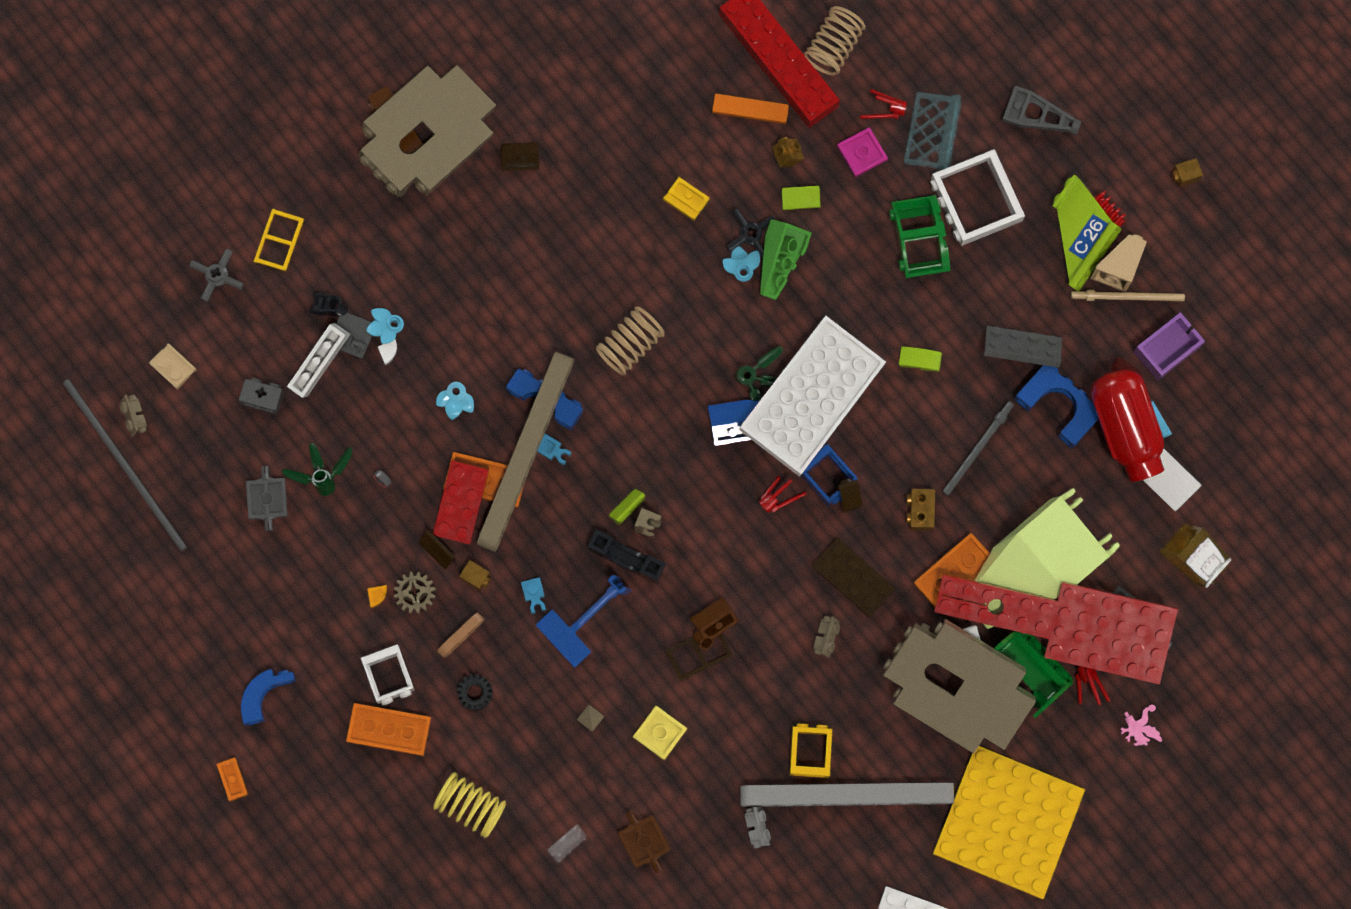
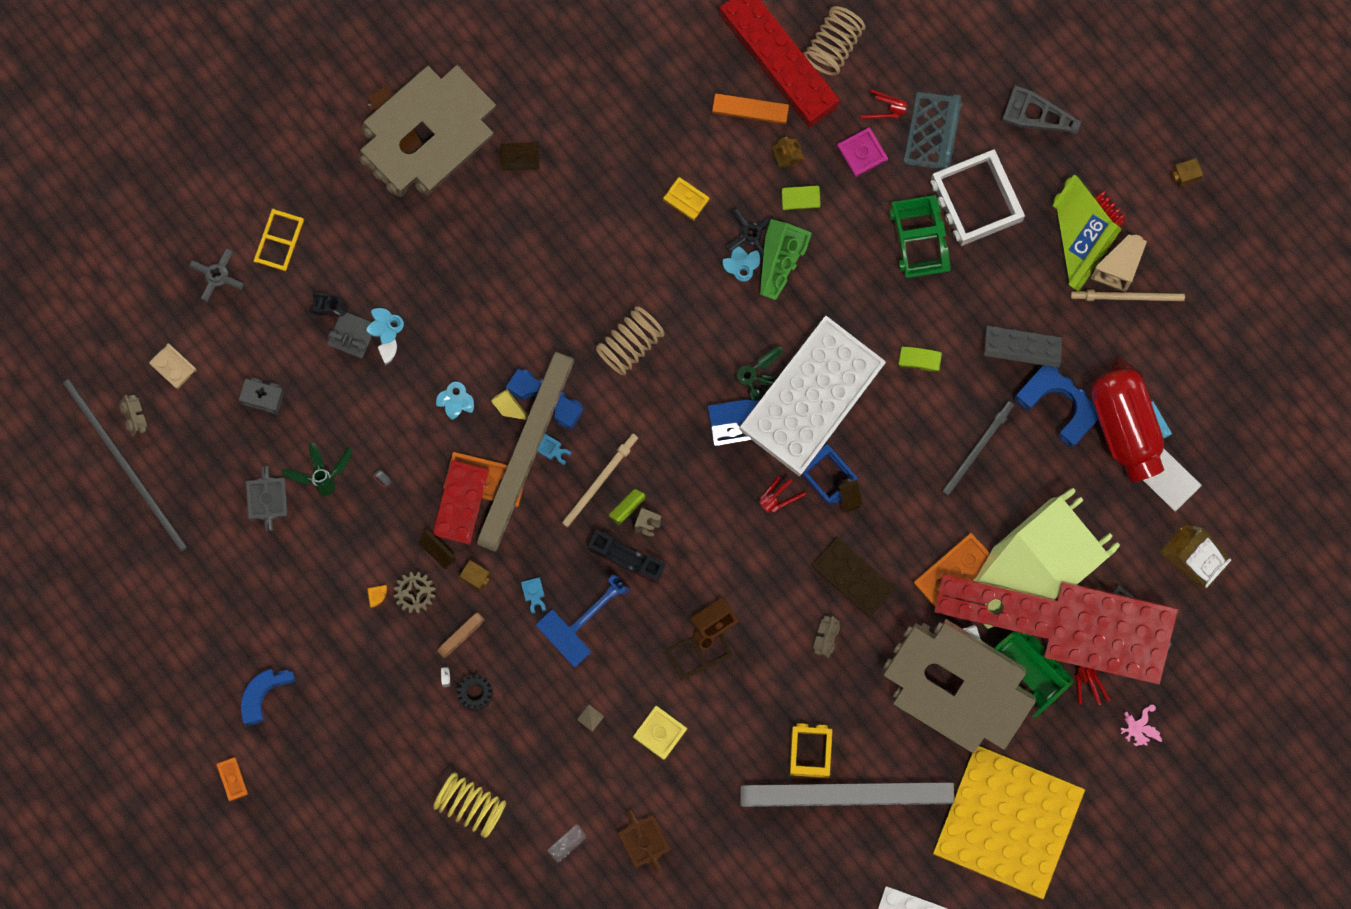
white brick [287,323,350,398] -> none
orange plate [346,703,431,756] -> none
white window [361,644,415,705] -> none
light grey hinge [744,807,771,849] -> none
pearl gold brick [906,489,935,531] -> none
medium lavender piece [1134,312,1205,381] -> none
none -> white tile [441,667,451,687]
none -> light yellow tile [491,389,528,420]
none -> tan bar [562,433,638,528]

